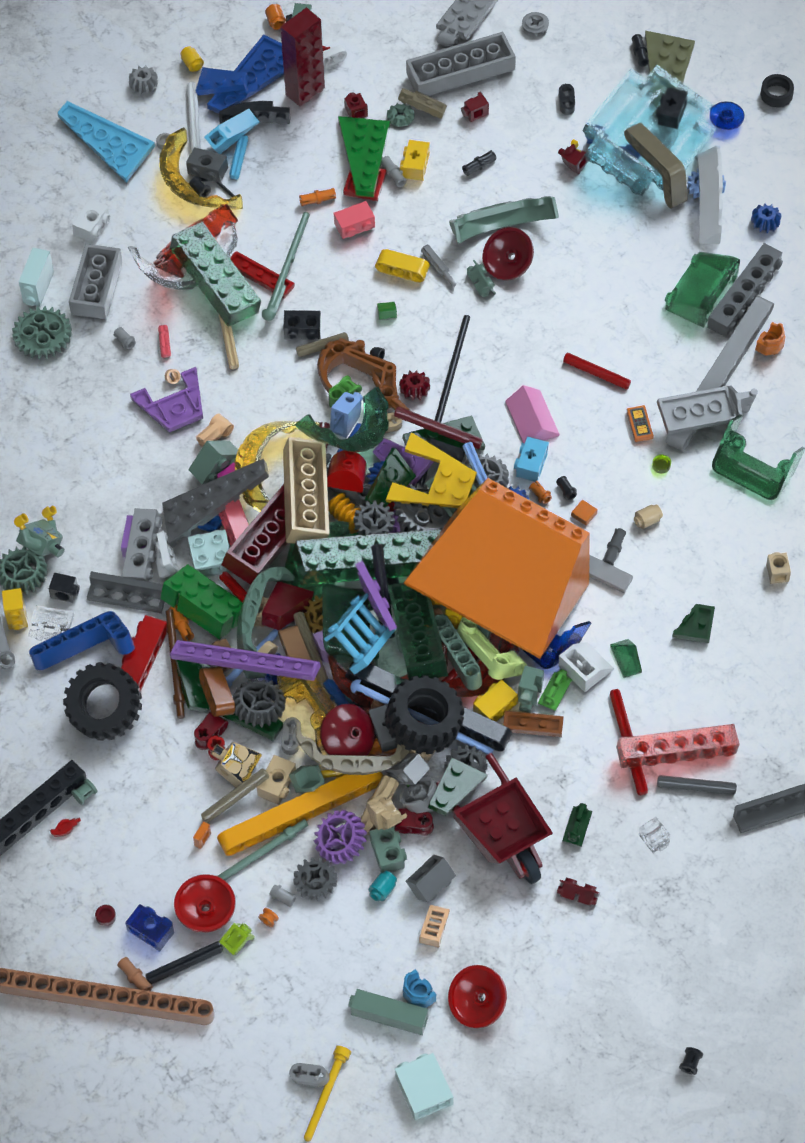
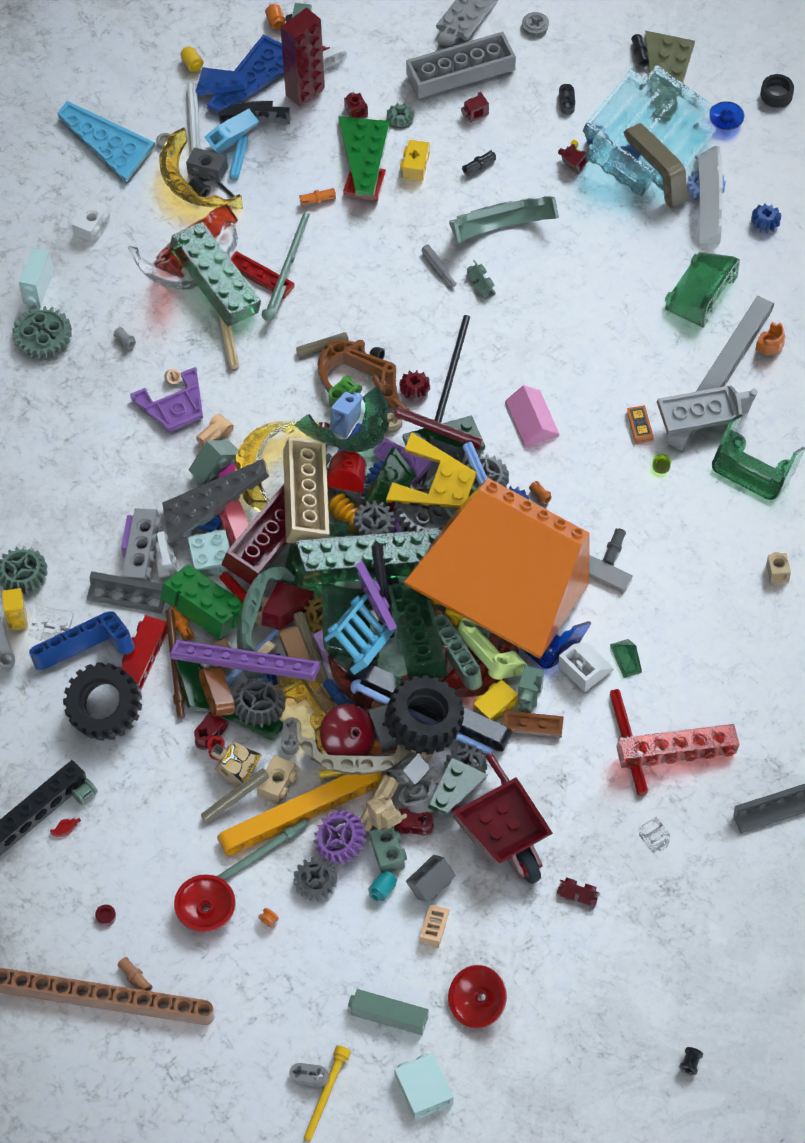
sand green torso [14,506,65,558] -> none
black brick [48,573,80,603] -> none
light grey brick [69,244,122,319] -> none
clear blue brick [125,904,174,952] -> none
light grey gear [129,65,158,95] -> none
black axle [145,941,223,985] -> none
coral axle [158,325,171,358] -> none
orange tile [193,821,211,849] -> none
lime bracket [219,923,255,955] -> none
light grey pin [269,884,297,907] -> none
black brick [283,310,321,340] -> none
sand green panel [289,765,325,793] -> none
coral brick [333,201,375,239] -> none
yellow beam [375,249,430,283] -> none
green slope [377,301,397,320] -> none
light grey pin [381,156,407,187] -> none
dark tan hinge [398,88,447,119] -> none
dark azure hair [403,969,436,1008] -> none
dark red dish [482,227,534,281] -> none
medium azure brick [514,437,549,482] -> none
bright green hinge [538,669,572,711] -> none
black pin [556,476,577,500] -> none
dark green hinge [562,803,593,847] -> none
red axle [563,352,631,389] -> none
orange tile [571,499,598,526] -> none
tan brick [633,504,663,529] -> none
black brick [655,87,688,129] -> none
dark grey axle [657,775,737,794] -> none
dark green wing [672,603,715,644] -> none
dark grey brick [707,243,783,337] -> none

